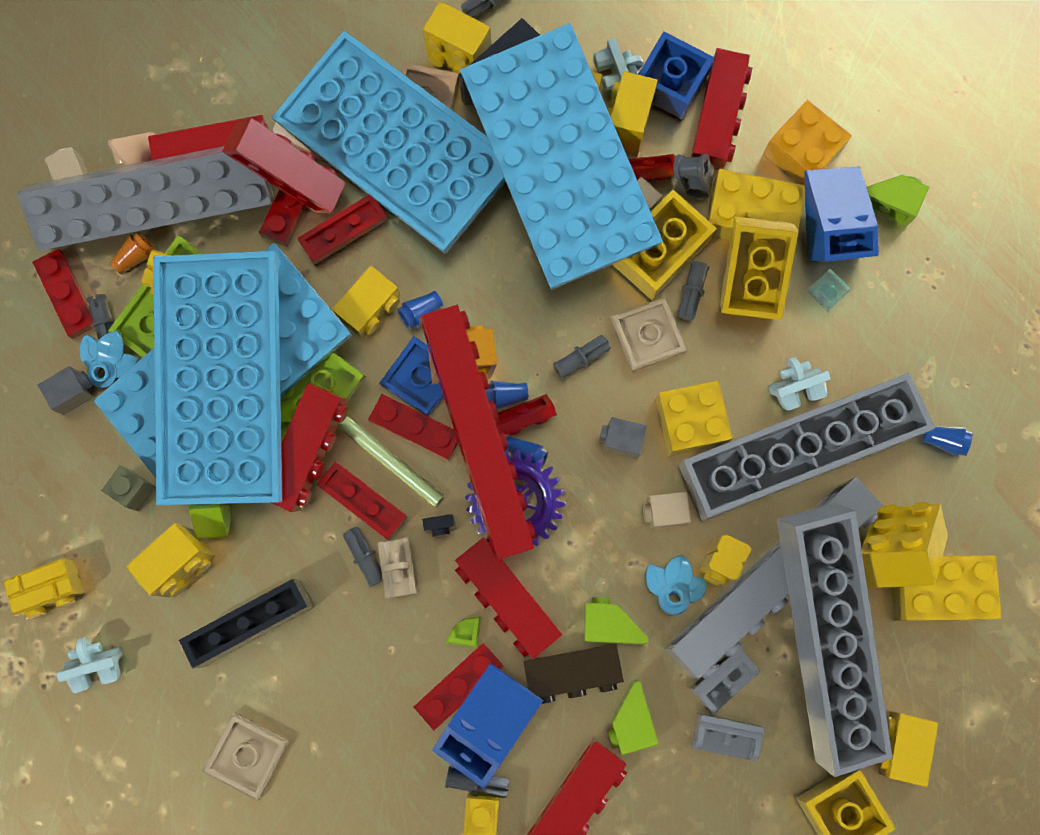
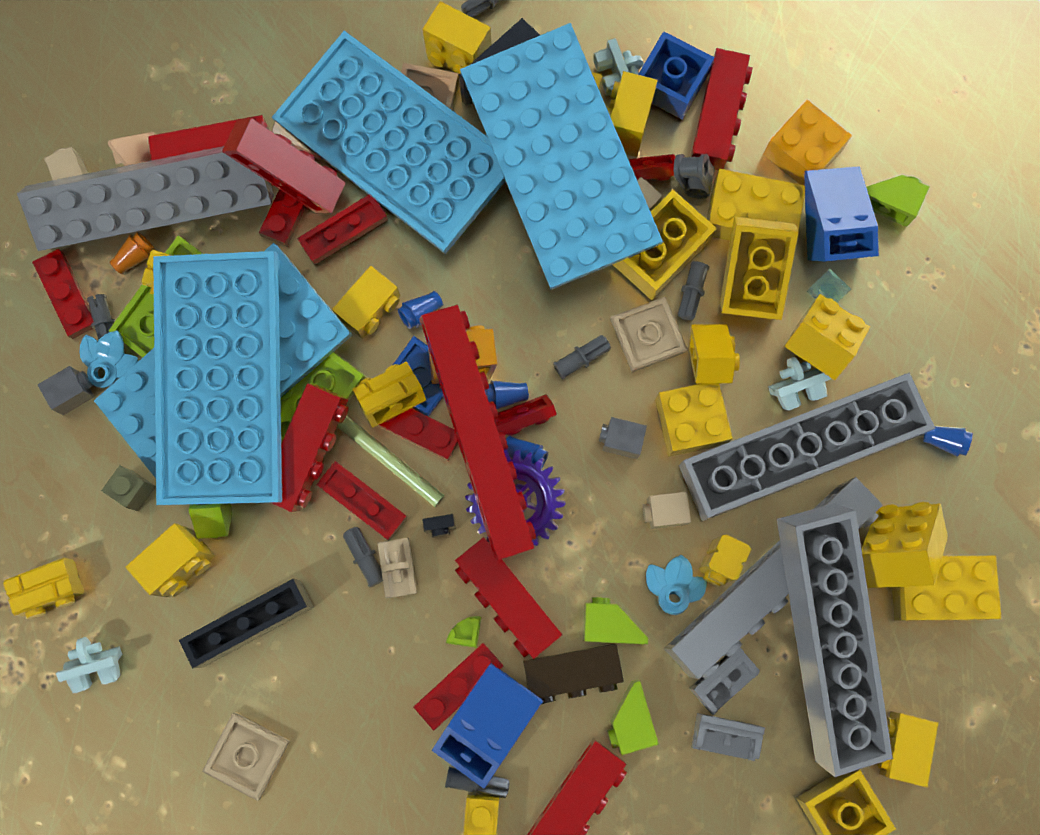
none -> yellow brick [352,361,426,428]
none -> yellow brick [689,324,740,383]
none -> yellow brick [784,294,870,380]

